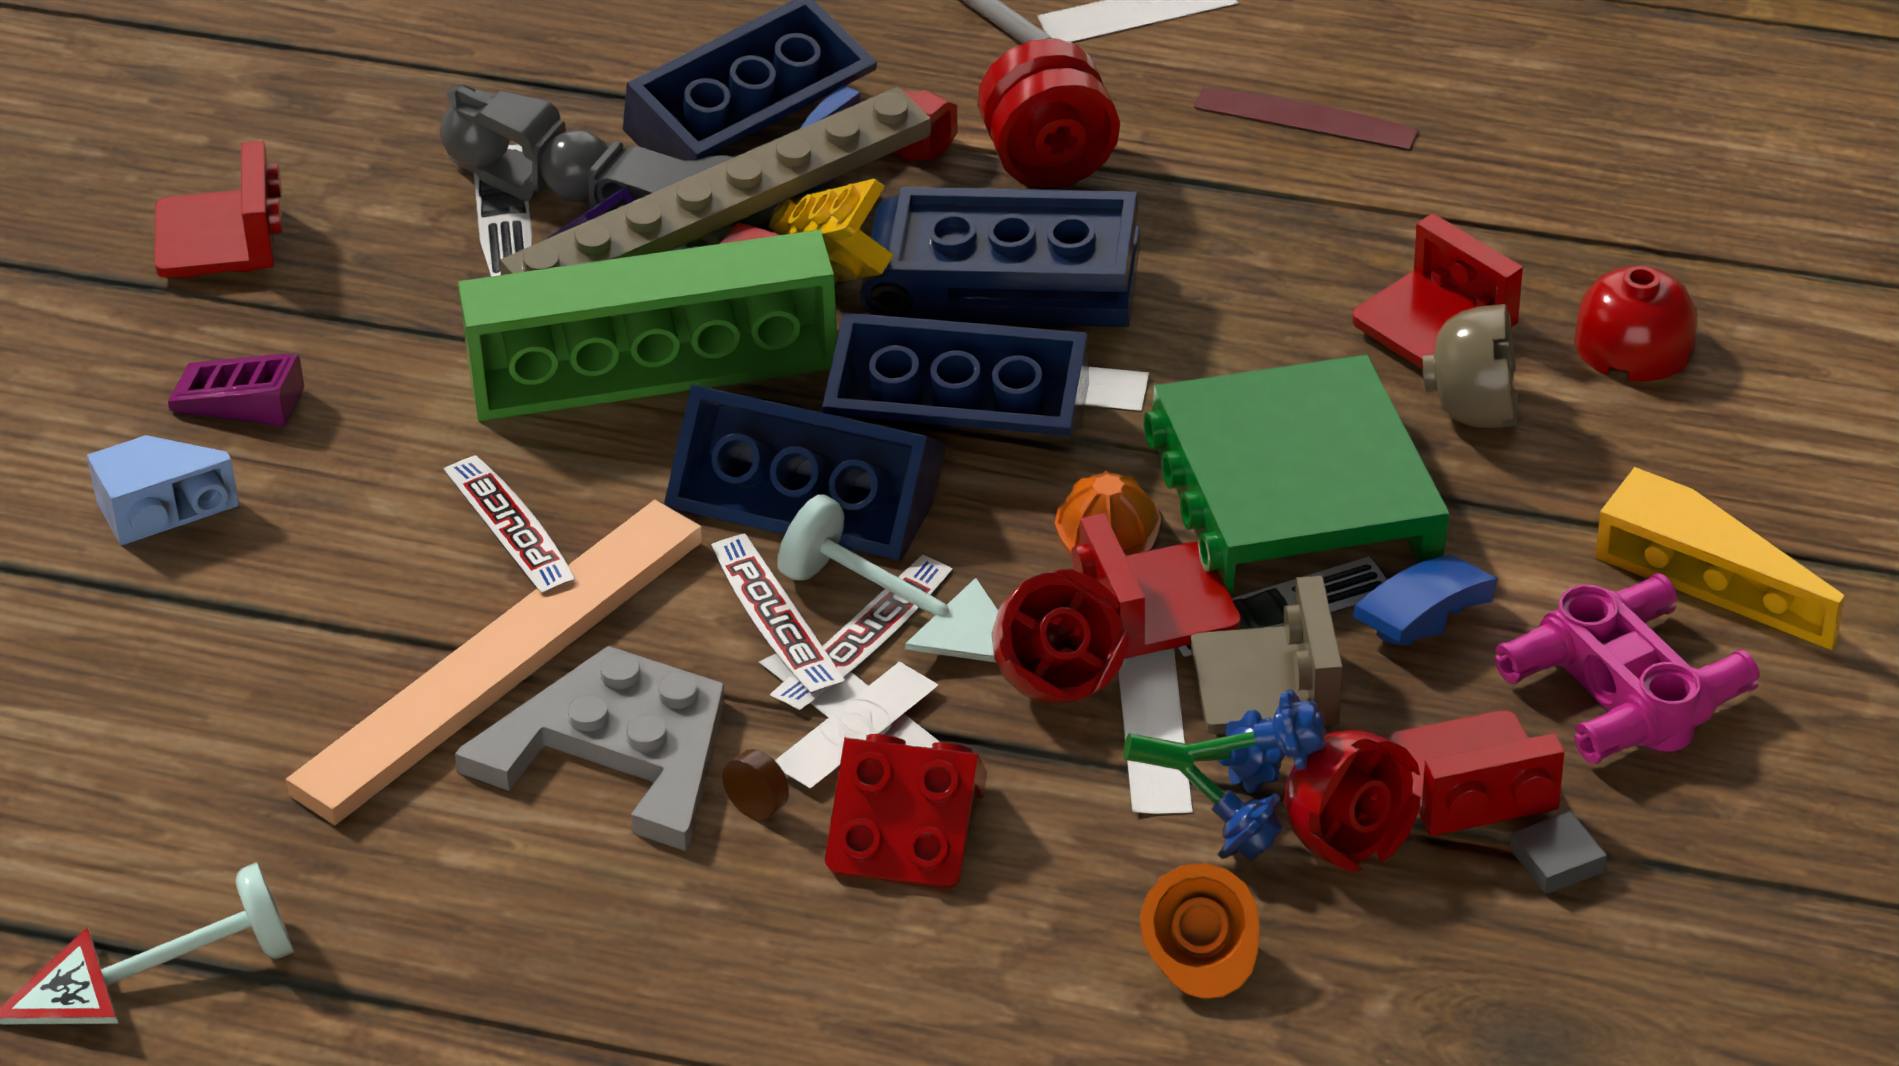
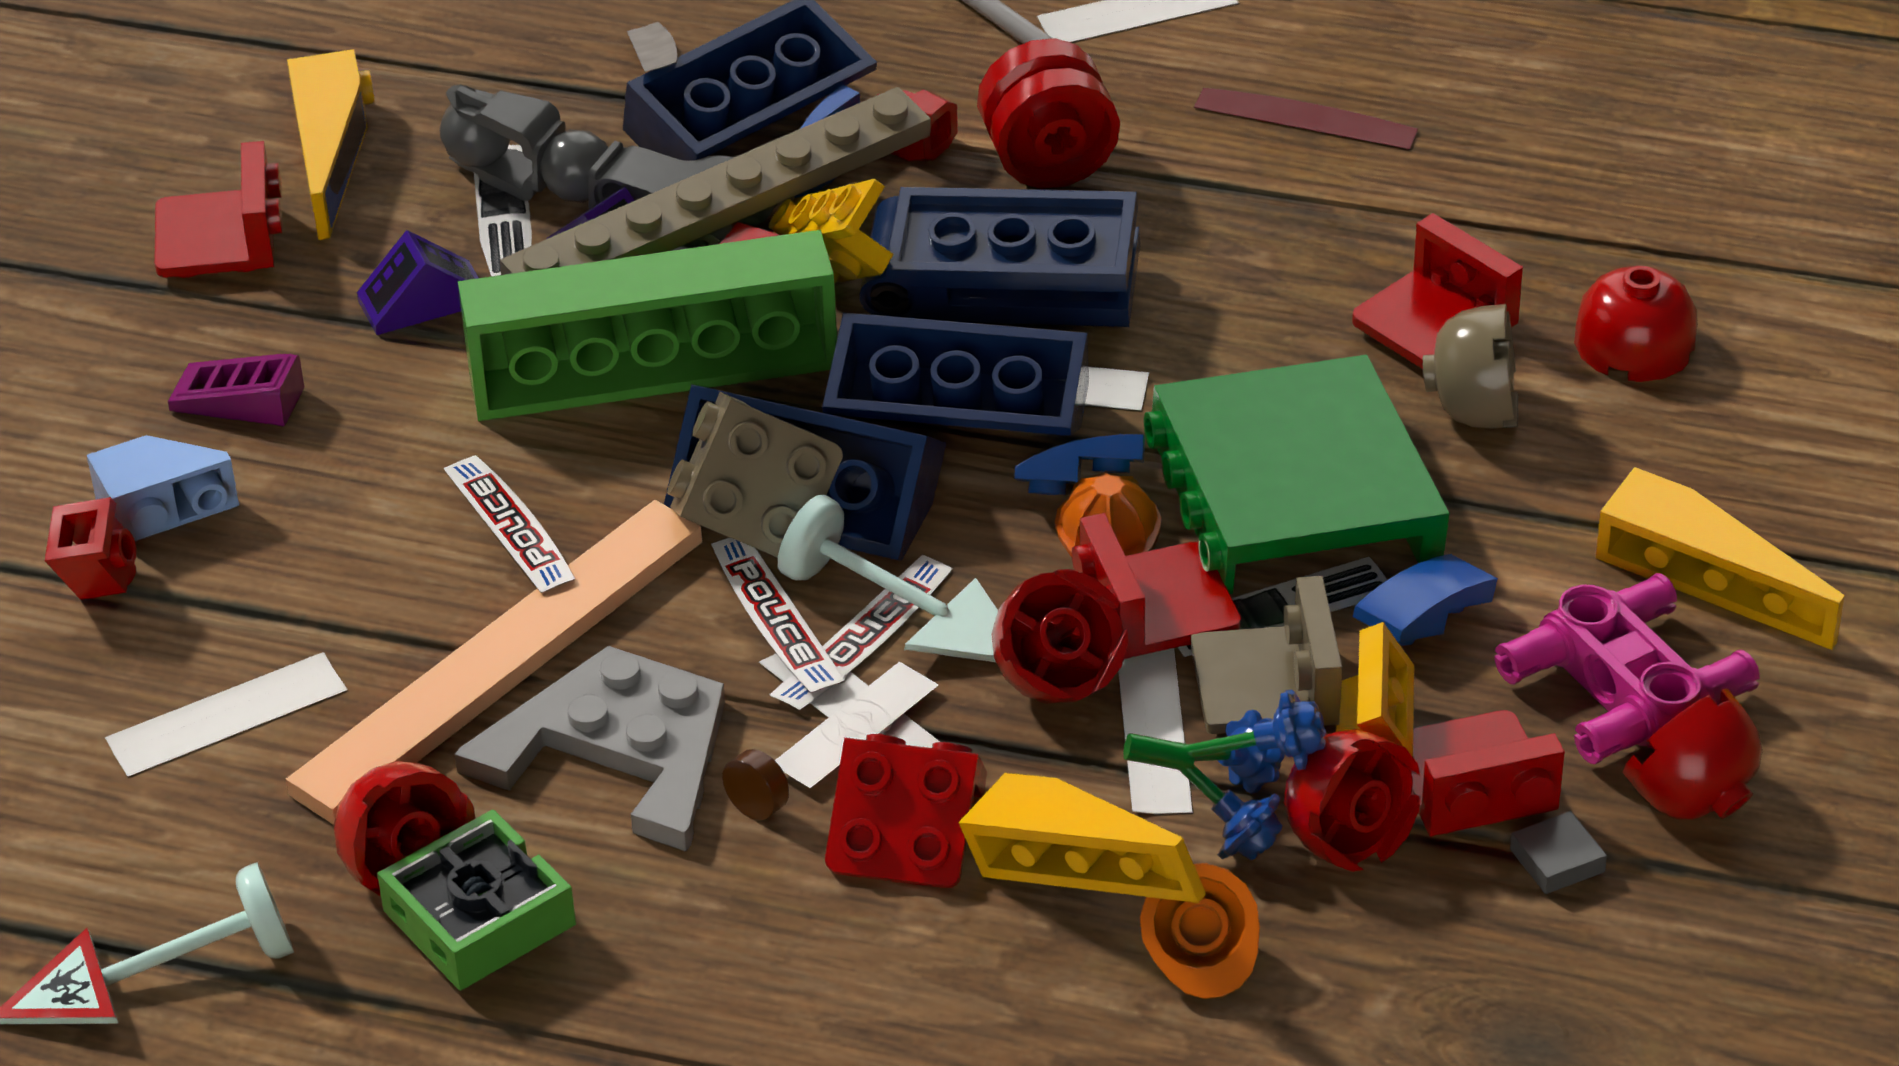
none -> red brick [44,497,136,600]
none -> white sticker [105,652,348,777]
none -> yellow slope [287,49,375,240]
none -> red cylinder [334,761,475,897]
none -> dark purple slope [357,230,479,335]
none -> piece [377,809,576,991]
none -> light grey sticker [627,22,677,72]
none -> dark tan bracket [667,392,843,557]
none -> yellow slope [958,773,1206,903]
none -> blue slope [1014,434,1145,495]
none -> yellow panel [1336,622,1414,756]
none -> red cylinder [1622,688,1763,820]

